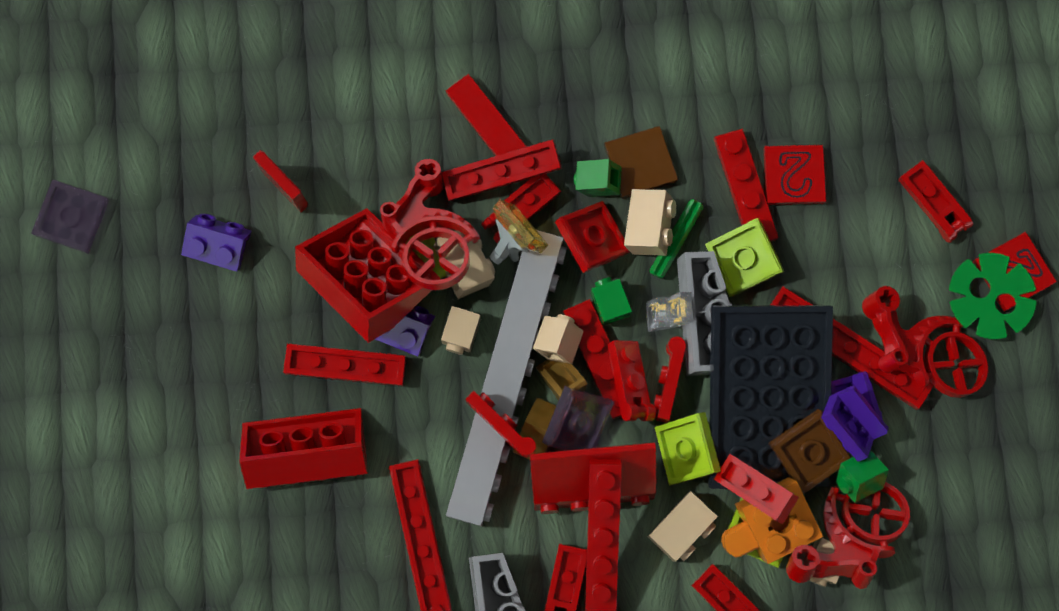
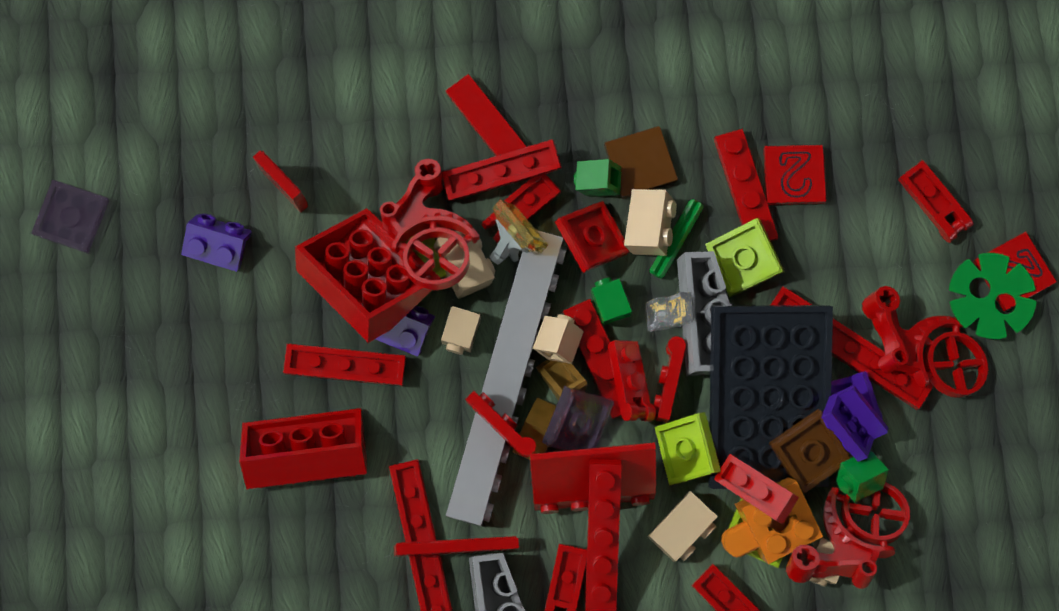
none -> red tile [394,536,519,557]

